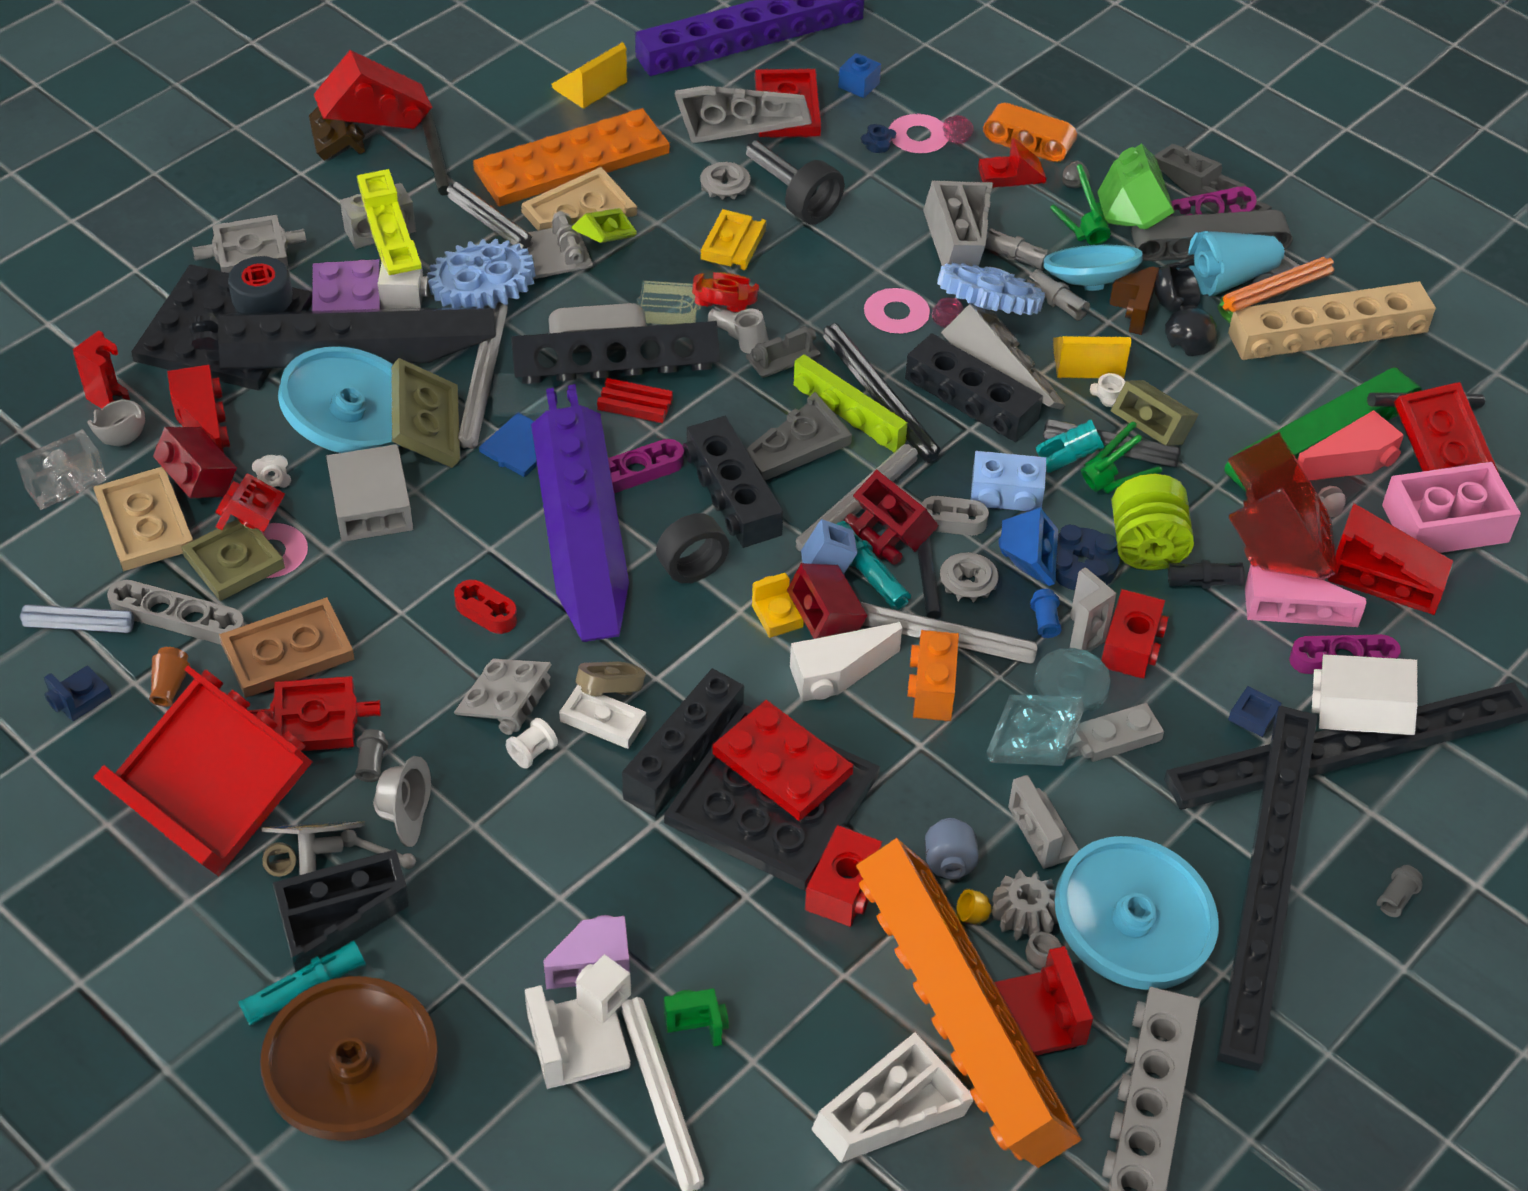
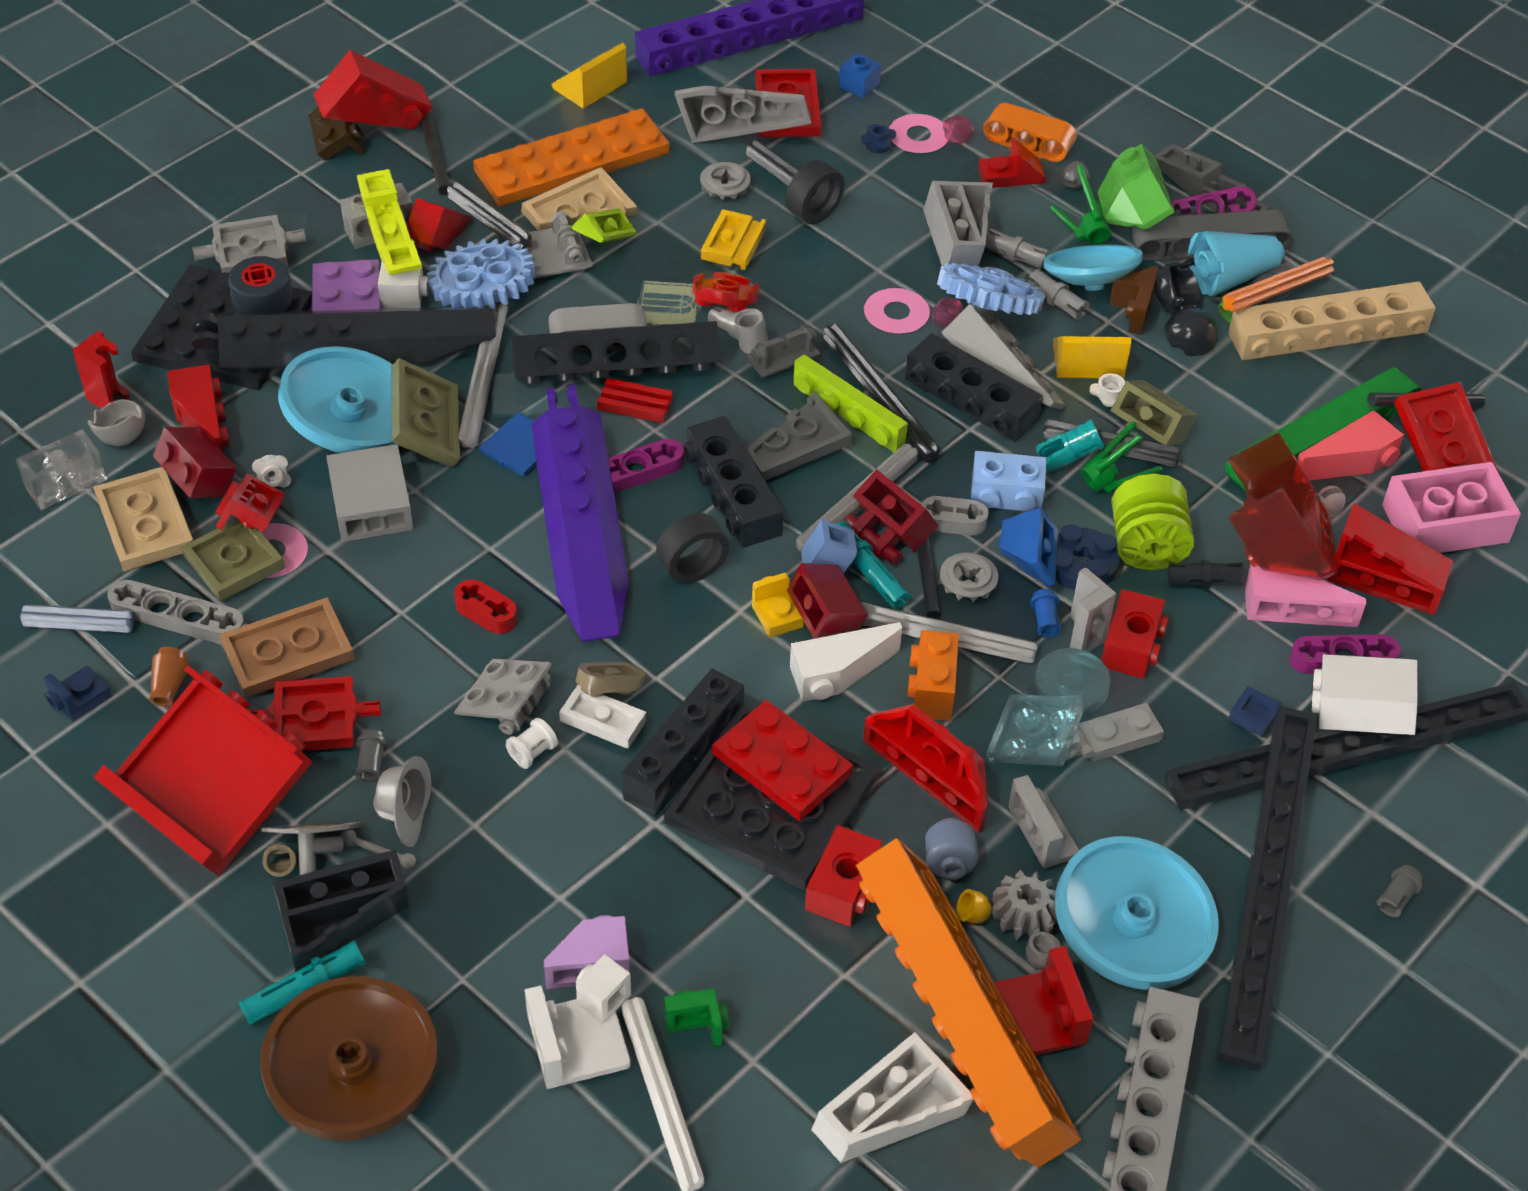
none -> red slope [406,198,472,252]
none -> red wedge [863,704,988,833]

